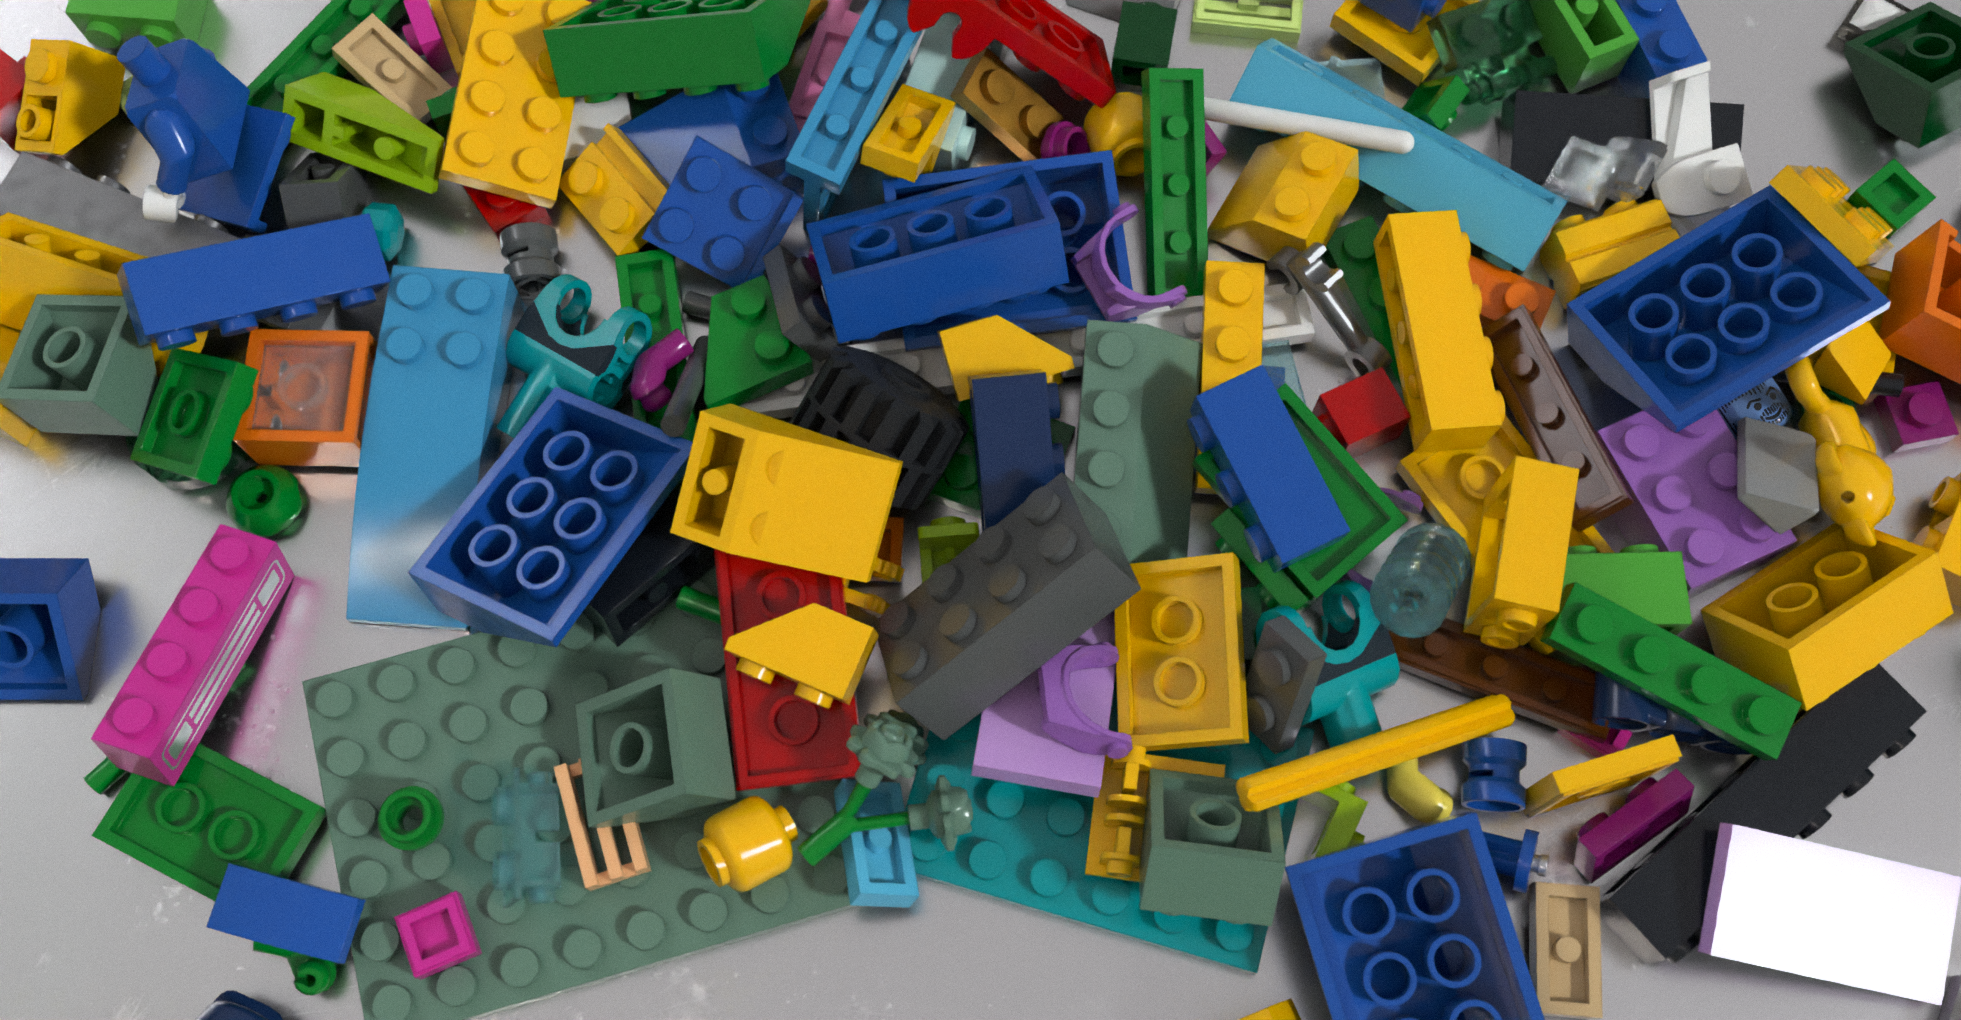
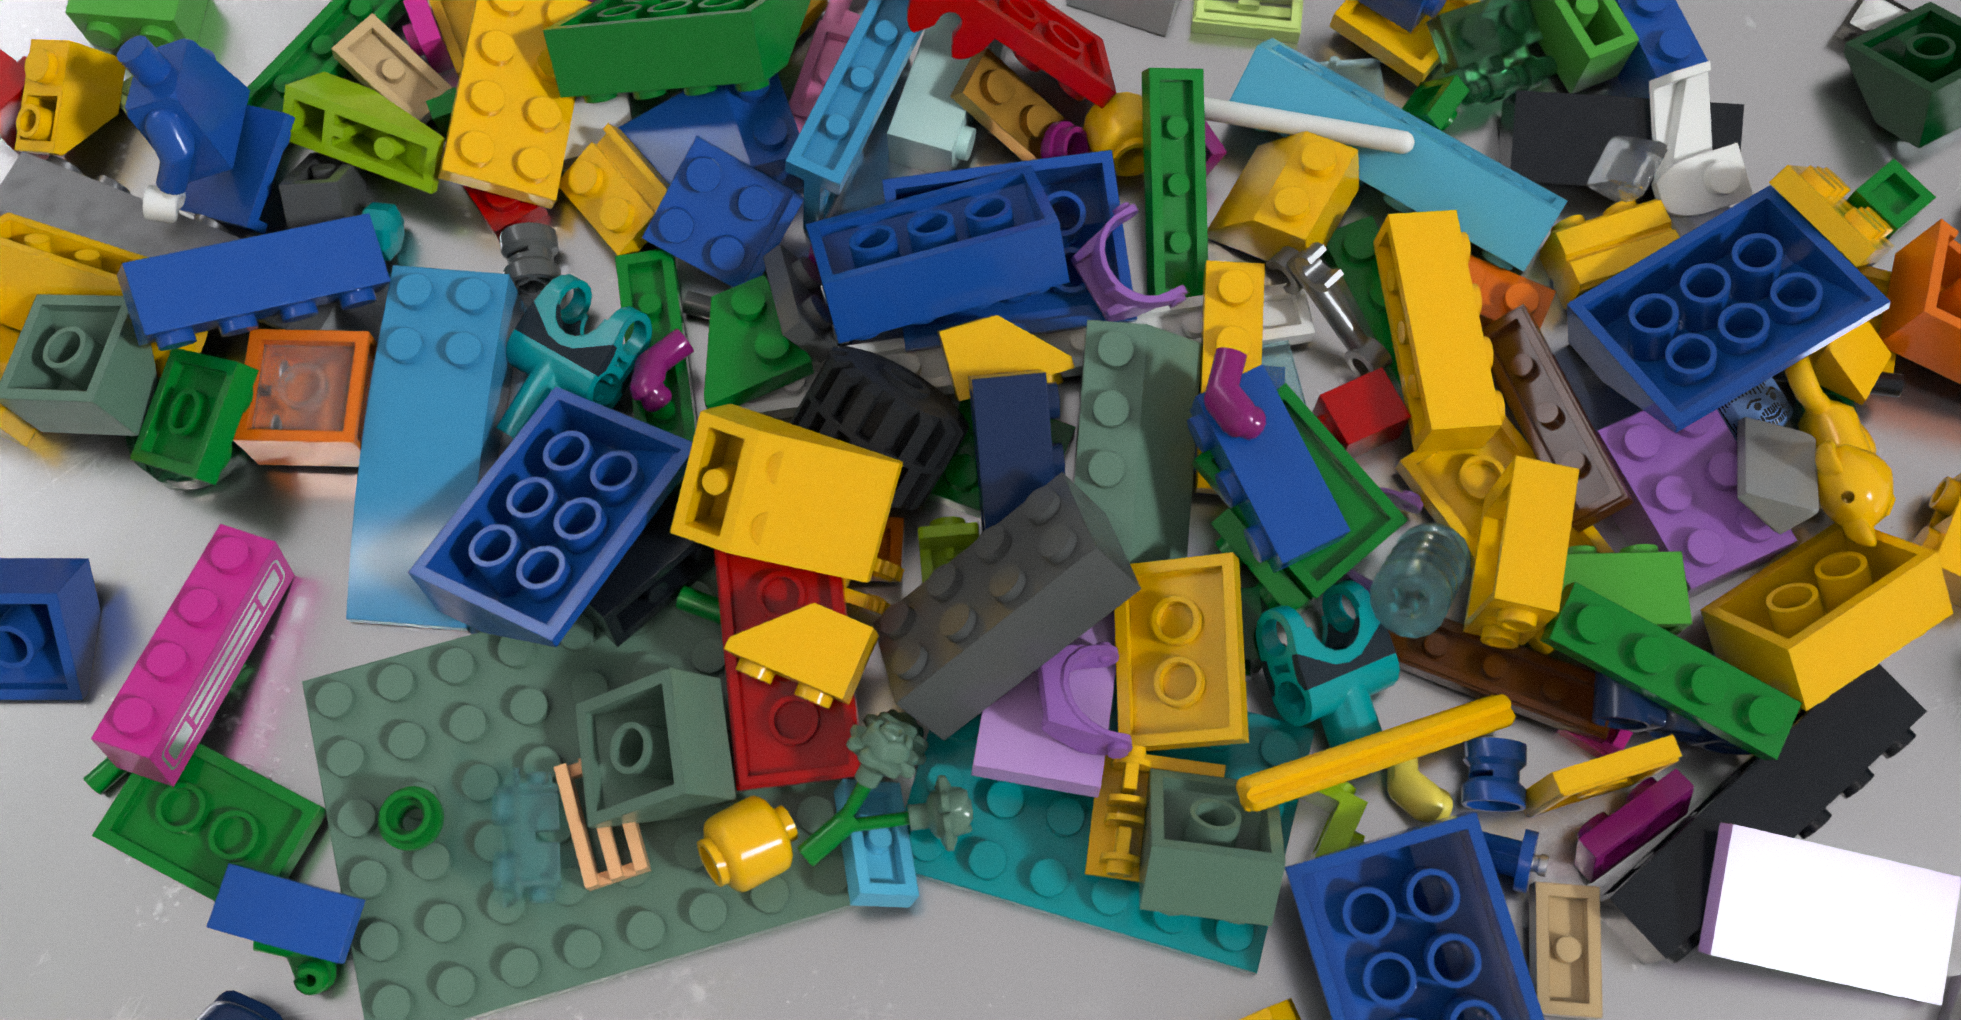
green plate [226,464,302,536] -> none
dark pink tile [394,891,482,980] -> none
dark grey bar [661,335,708,437] -> none
yellow slope [860,84,956,183] -> none
dark green brick [1111,1,1178,92] -> none
dark grey plate [1246,615,1327,754] -> none
clear tile [1543,136,1628,211] -> none
magenta plate [1873,381,1959,453] -> none
none -> magenta arm [1204,347,1266,440]

